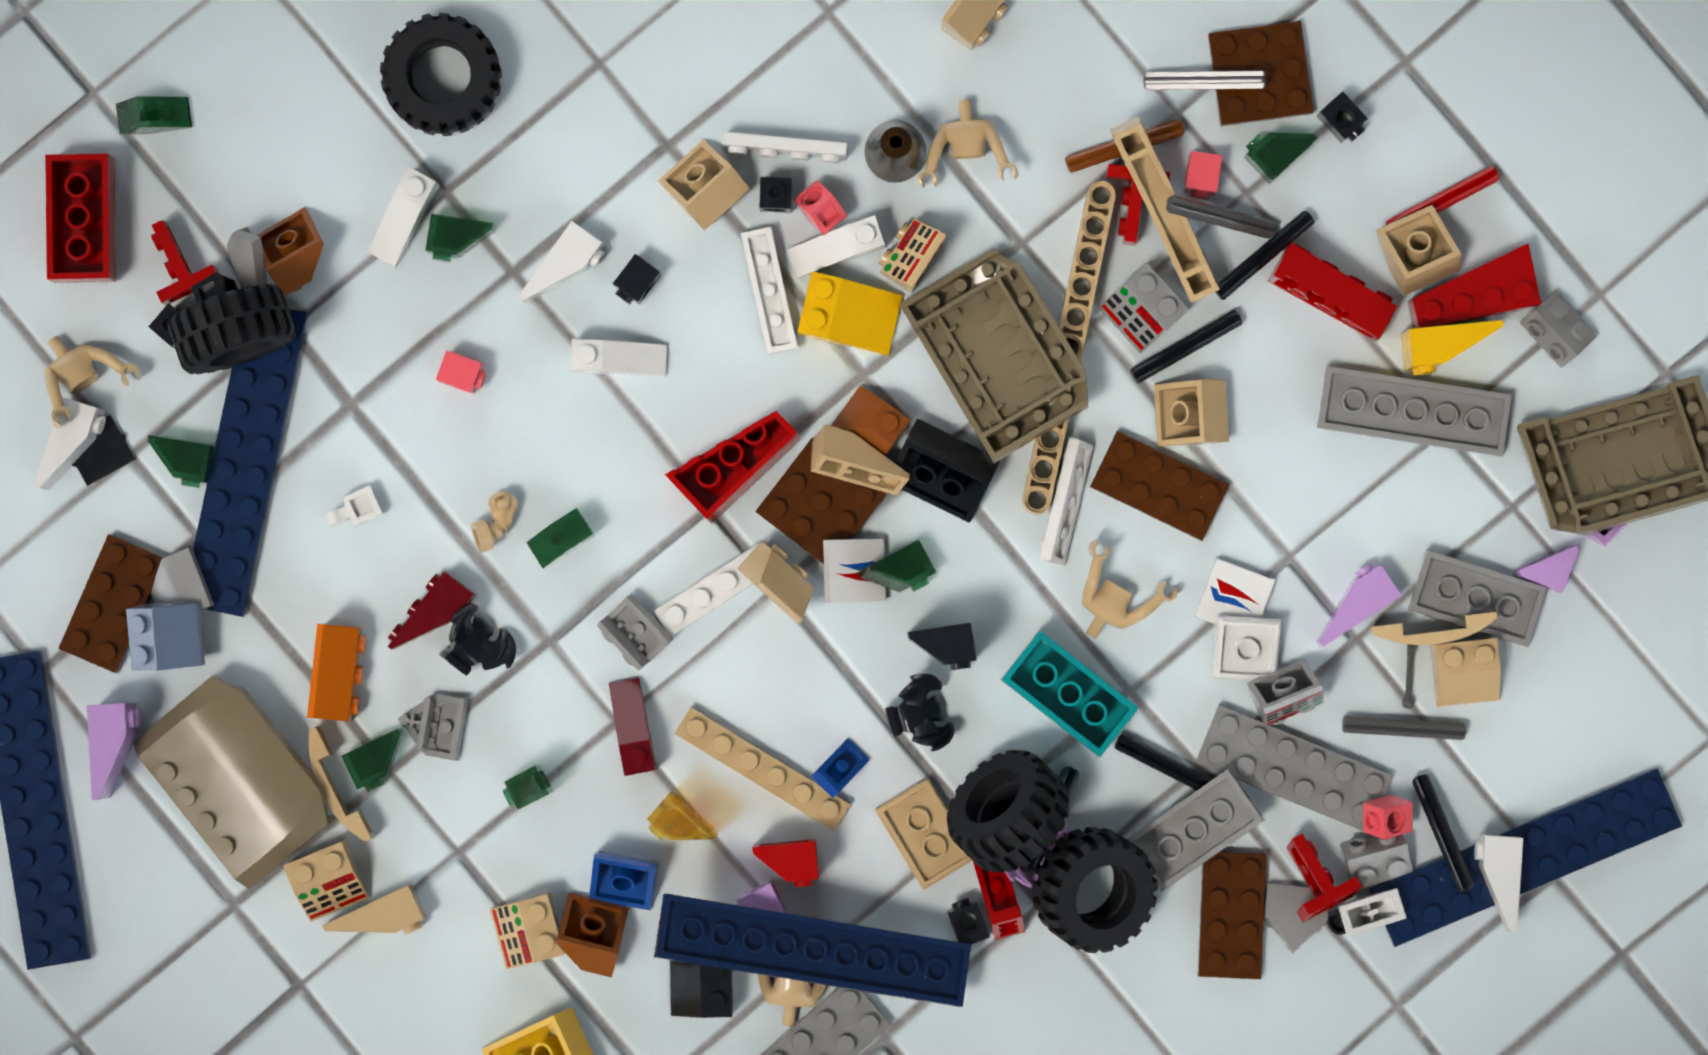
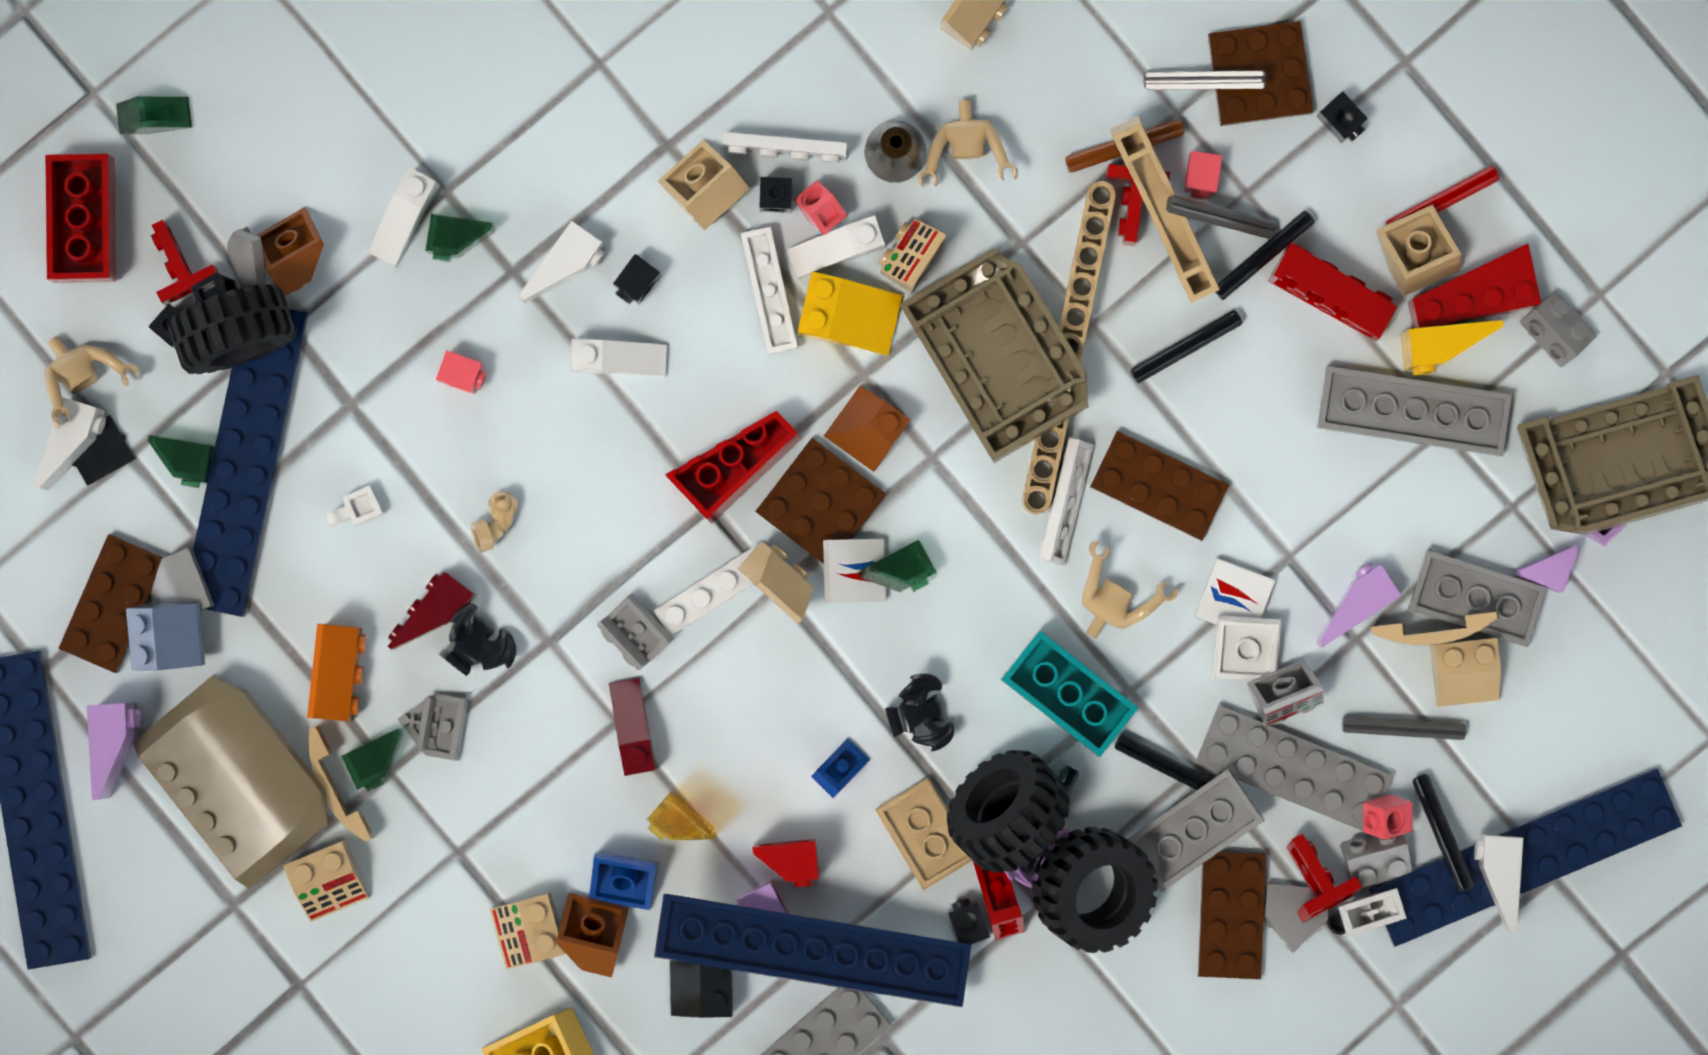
tan slope [322,884,427,935] -> none
black tyre [380,13,502,136] -> none
clear green slope [502,764,554,810] -> none
clear green slope [526,508,596,569] -> none
tan plate [674,707,851,831] -> none
tan piece [757,974,826,1027] -> none
tan slope [811,424,910,496] -> none
black slope [895,418,1001,523] -> none
black slope [907,623,977,670] -> none
light grey slope [1098,263,1189,353] -> none
tan slope [1154,379,1229,447] -> none
clear green slope [1244,132,1318,184] -> none
dark grey hinge [1402,644,1415,709] -> none

